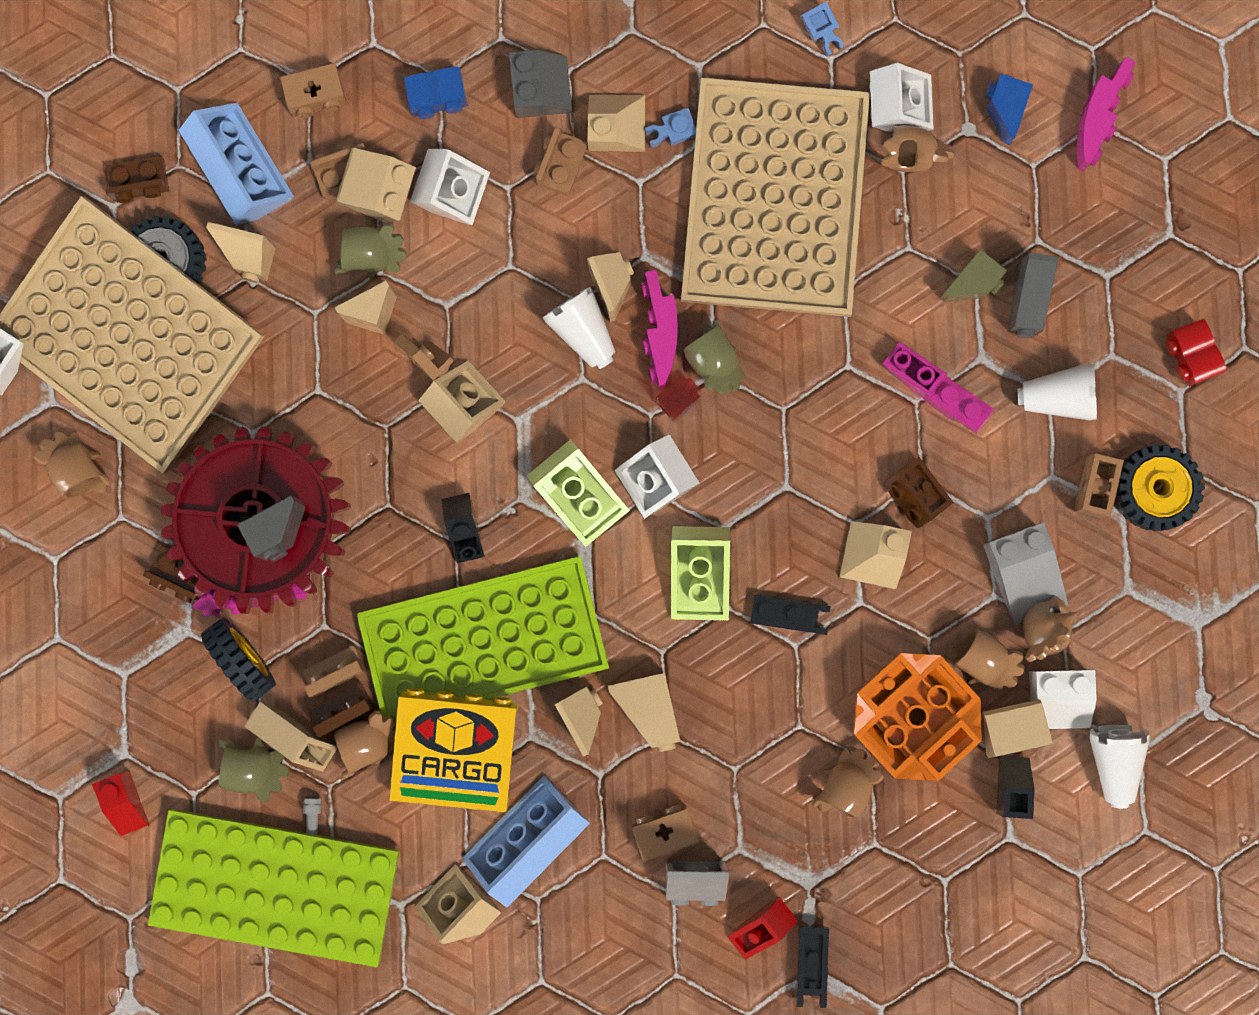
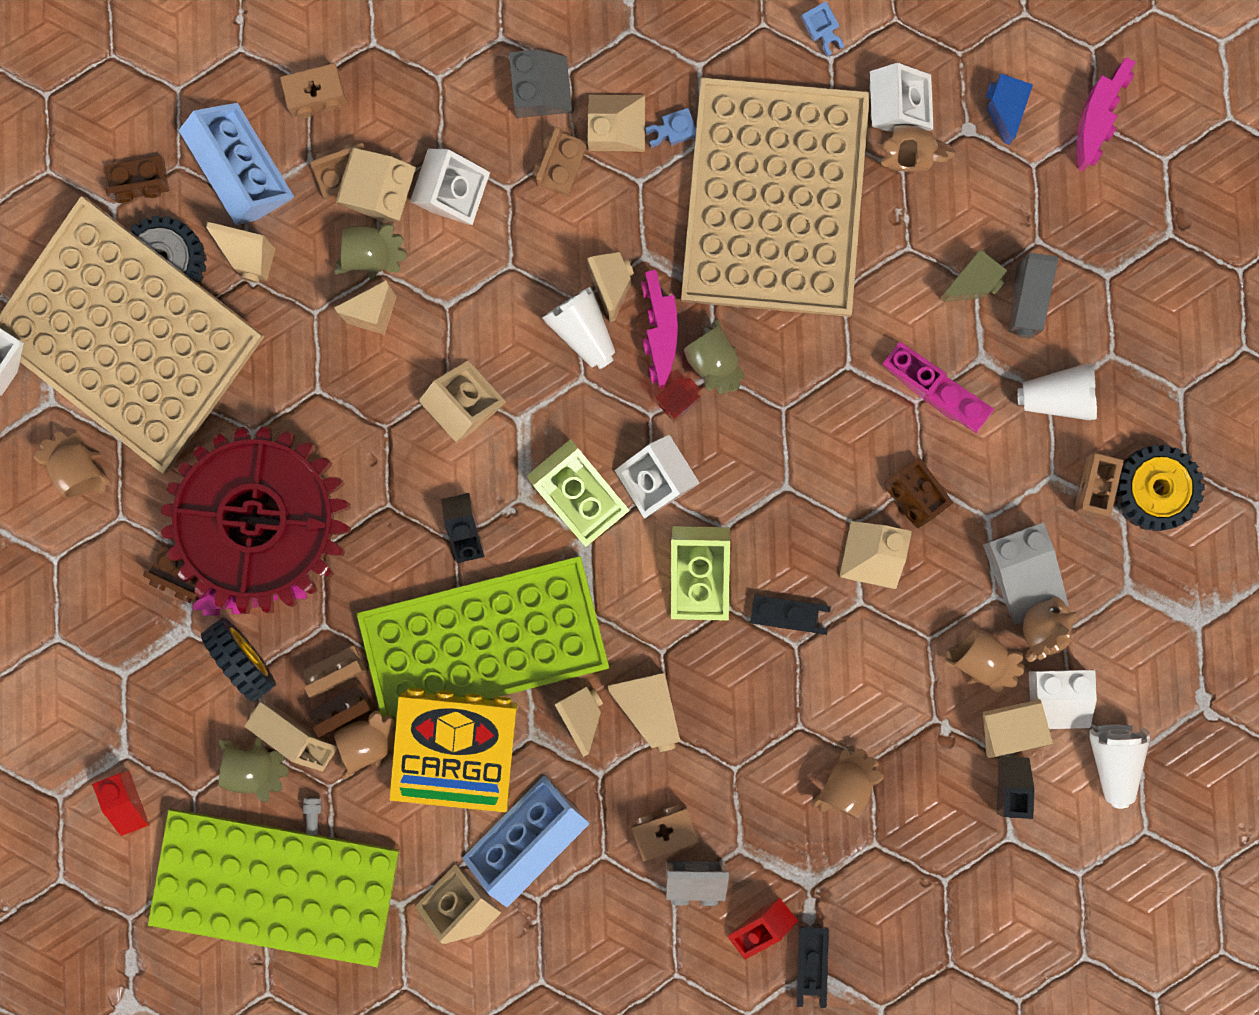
dark grey slope [238,496,306,562] -> none
medium nougat bracket [393,334,454,381] -> none
blue brick [404,67,468,119] -> none
orange piece [853,653,982,781] -> none
red brick [1165,318,1227,387] -> none

